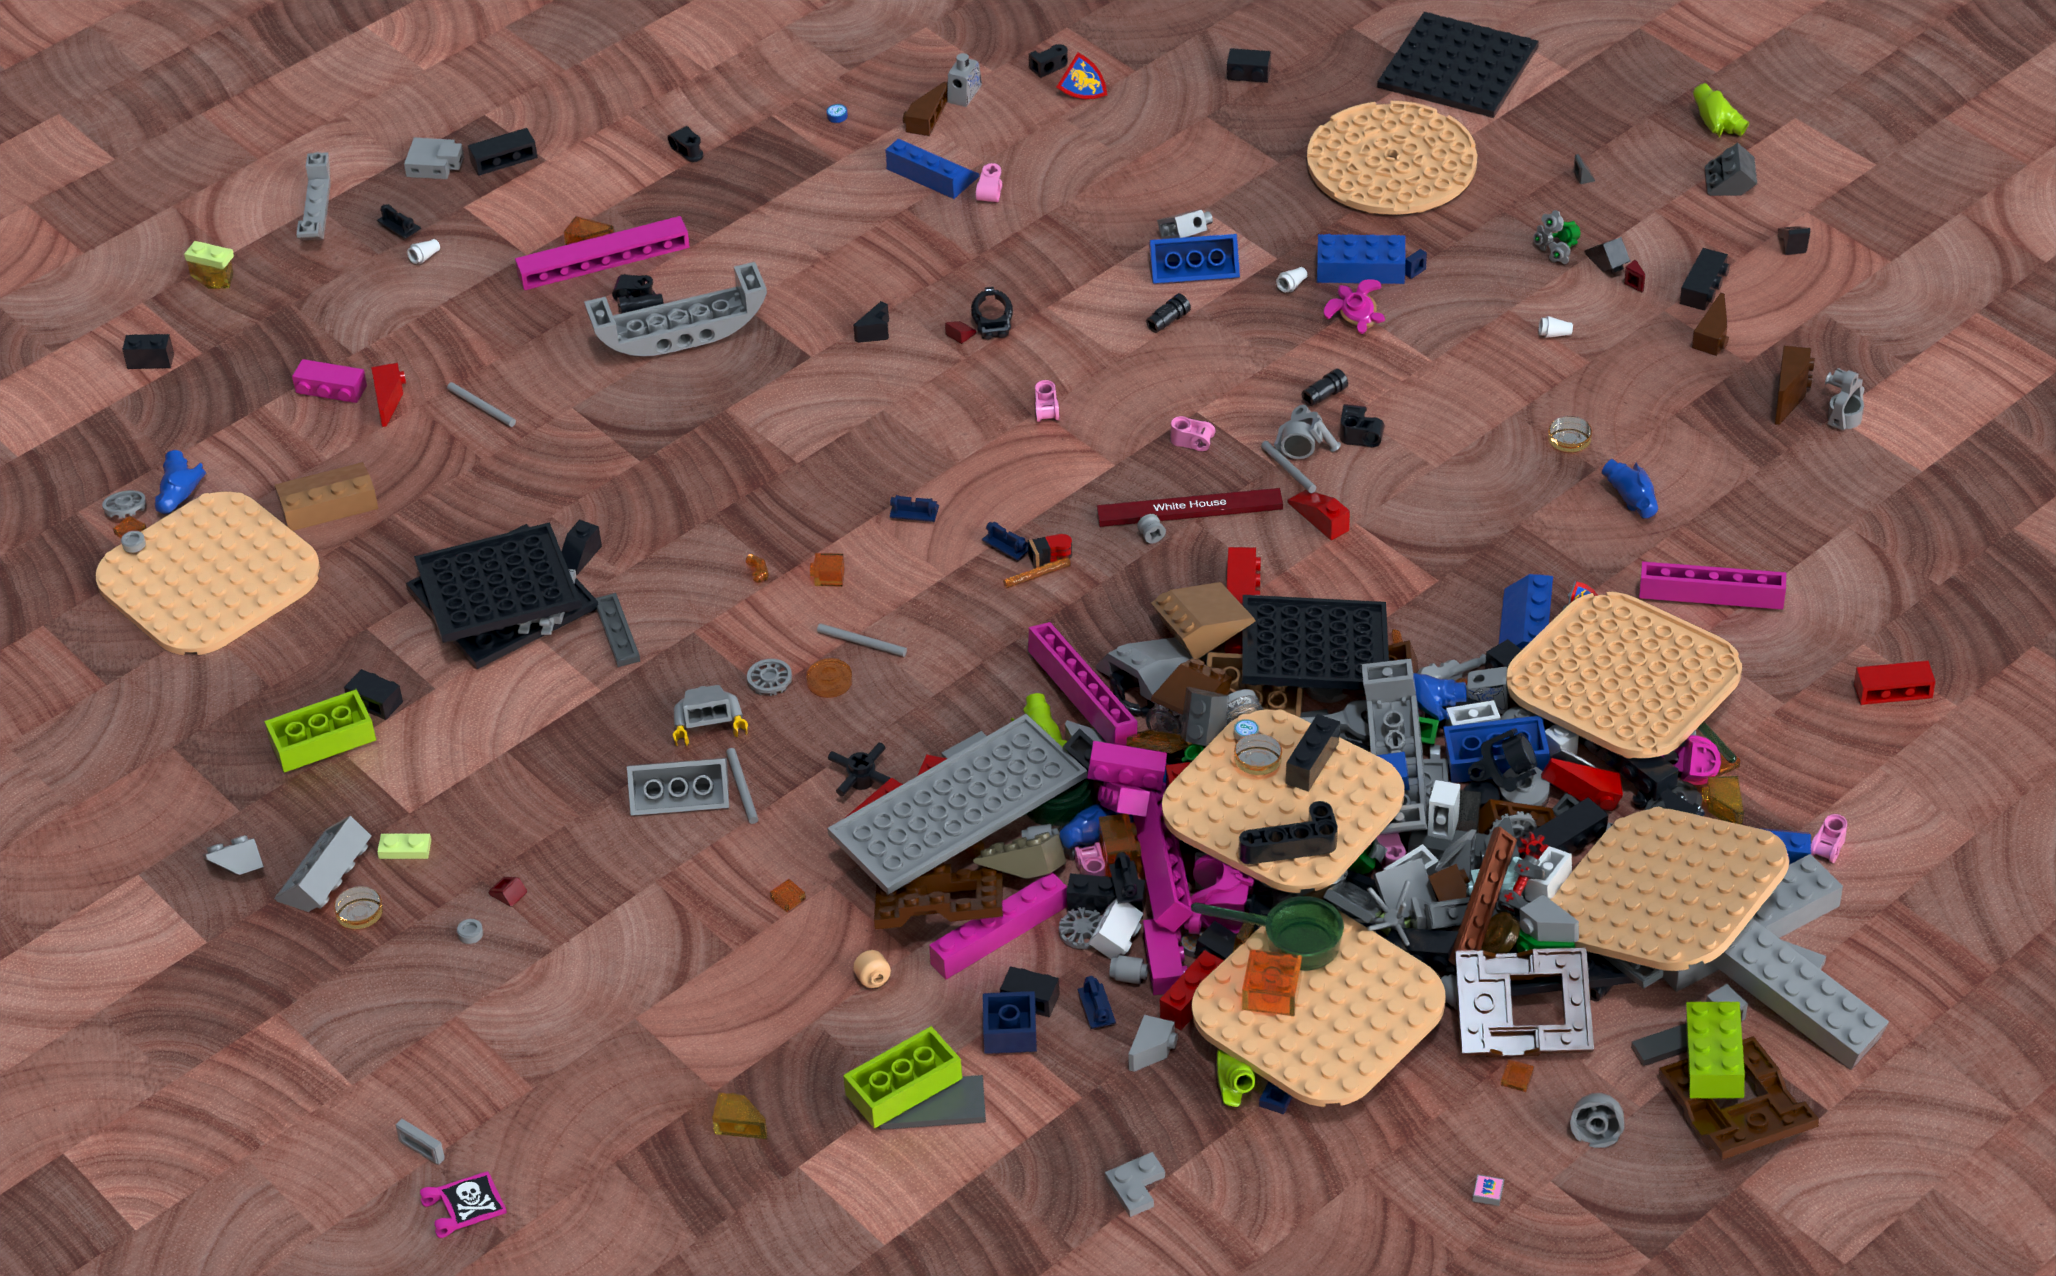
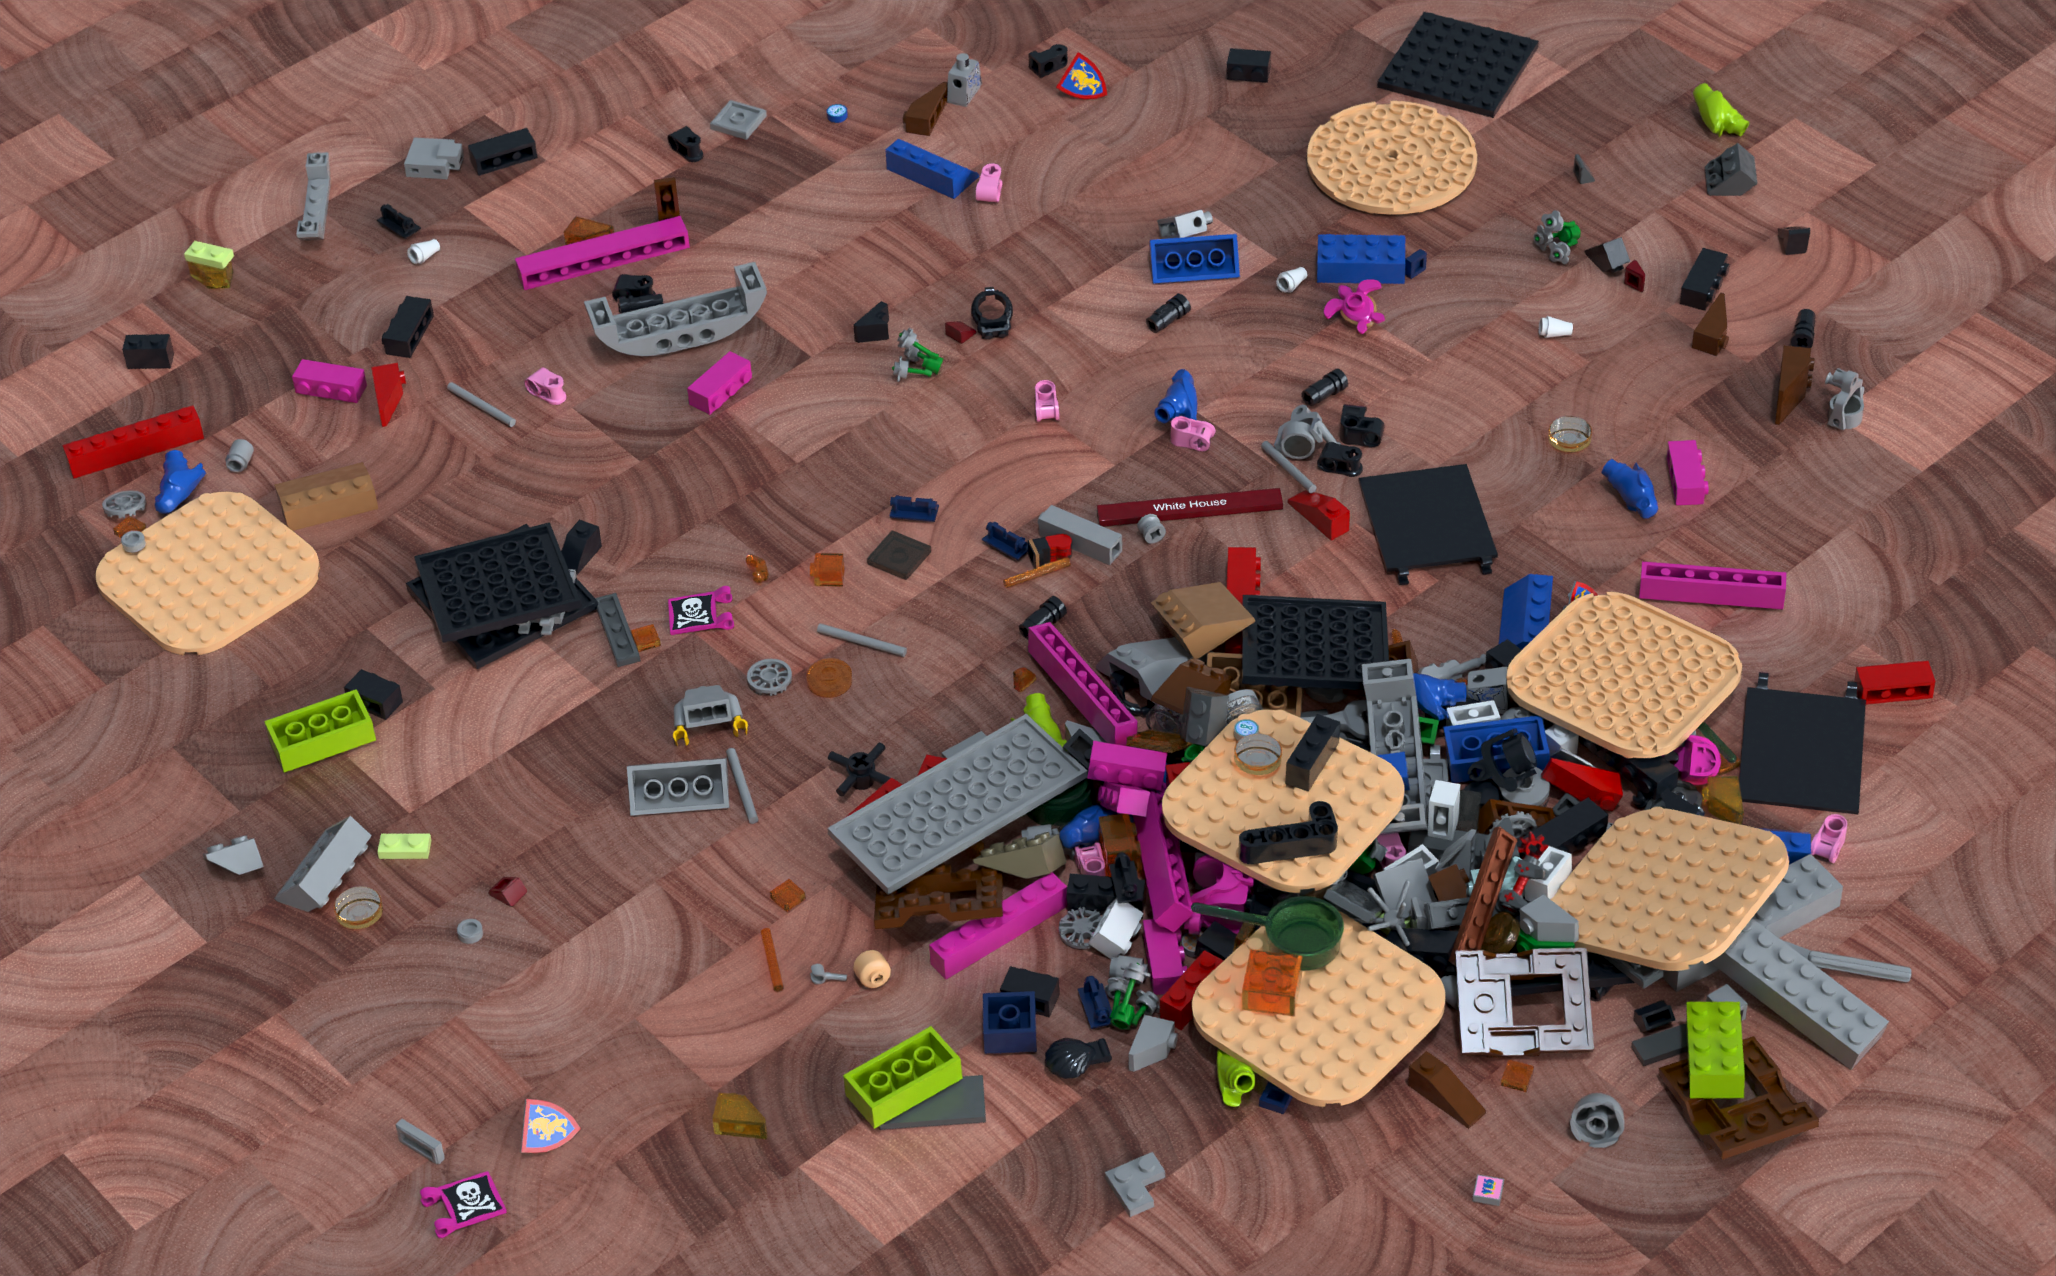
none -> red brick [62,405,204,479]
none -> light grey brick [225,439,254,473]
none -> black brick [382,296,434,358]
none -> shield [520,1099,581,1153]
none -> bright pink piece [524,367,567,405]
none -> clear orange tile [631,624,661,652]
none -> reddish brown slope [654,177,680,221]
none -> flag [668,586,734,635]
none -> dark pink brick [687,351,752,415]
none -> light grey tile [710,100,767,140]
none -> clear orange bar [761,928,784,992]
none -> light grey hand [810,964,847,985]
none -> clear smoke tile [867,530,931,580]
none -> plant [892,328,944,382]
none -> clear orange tile [1013,667,1036,692]
none -> black axle [1019,596,1067,639]
none -> light grey brick [1038,505,1122,565]
none -> black animal [1045,1038,1112,1079]
none -> plant [1105,963,1160,1030]
none -> blue animal [1154,369,1197,423]
none -> black piece [1317,442,1363,477]
none -> black flag [1358,464,1498,585]
none -> reddish brown slope [1408,1051,1486,1129]
none -> black piece [1633,1000,1676,1032]
none -> dark pink brick [1666,440,1709,506]
none -> black flag [1737,672,1866,815]
none -> black axle [1791,309,1816,348]
none -> light grey axle [1808,950,1912,982]

